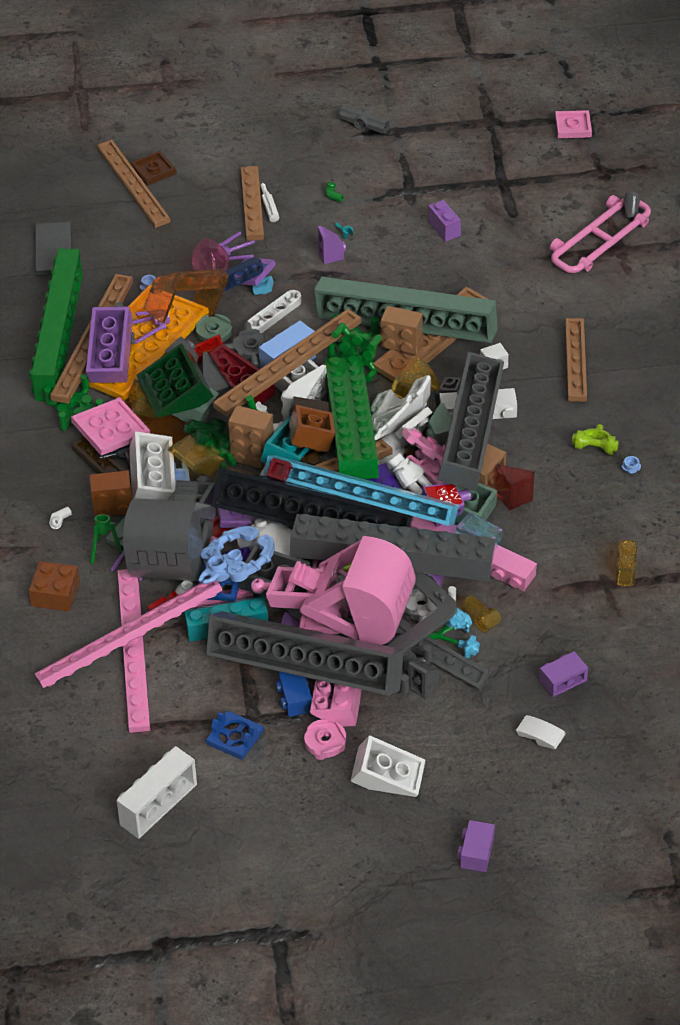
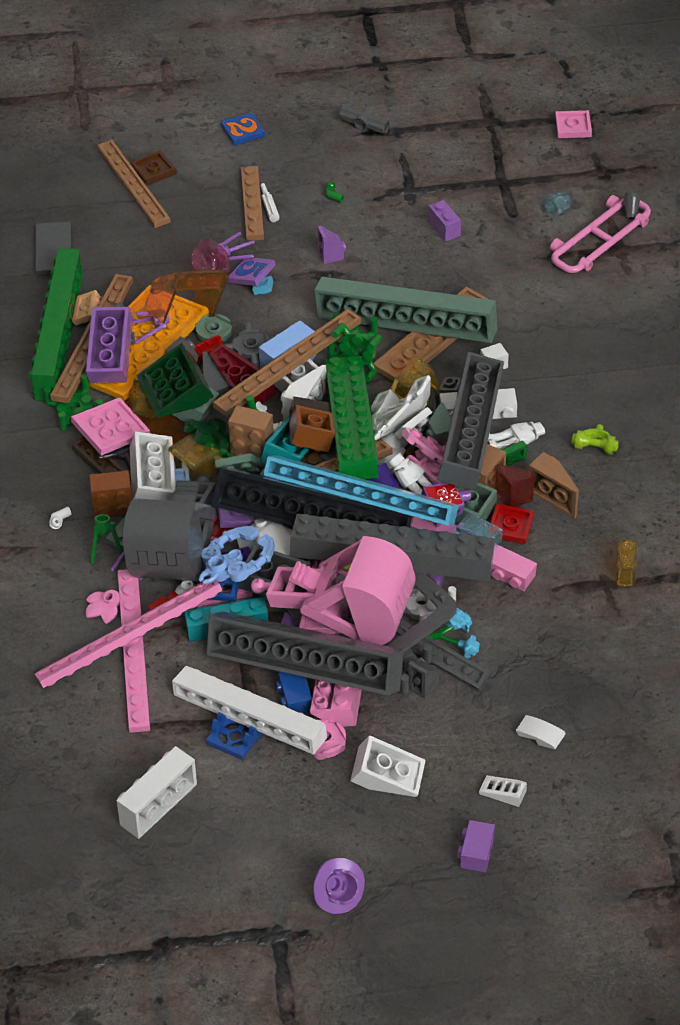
dark orange brick [29,561,80,612] -> none
light blue plate [140,275,158,291] -> none
dark blue beam [198,257,264,299] -> none
white beam [248,290,301,333] -> none
dark red plate [266,457,293,483] -> none
teal hand [335,222,353,239] -> none
medium nougat brick [381,306,423,355] -> none
clear yellow piece [461,595,502,633] -> none
medium lavender brick [539,651,588,697] -> none
medium nougat plate [565,318,587,402] -> none
light blue plate [622,456,641,474] -> none
none -> light nougat bracket [72,290,103,325]
none -> bright pink plate [86,590,120,624]
none -> white brick [172,666,327,755]
none -> sand green plate [215,453,265,473]
none -> blue tile [221,112,265,146]
none -> medium lavender hat [313,858,365,914]
none -> white slope [479,775,527,807]
none -> white piece [487,421,545,450]
none -> red plate [487,504,534,544]
none -> green plate [502,440,527,467]
none -> medium nougat slope [528,452,579,519]
none -> clear light blue piece [545,190,571,215]

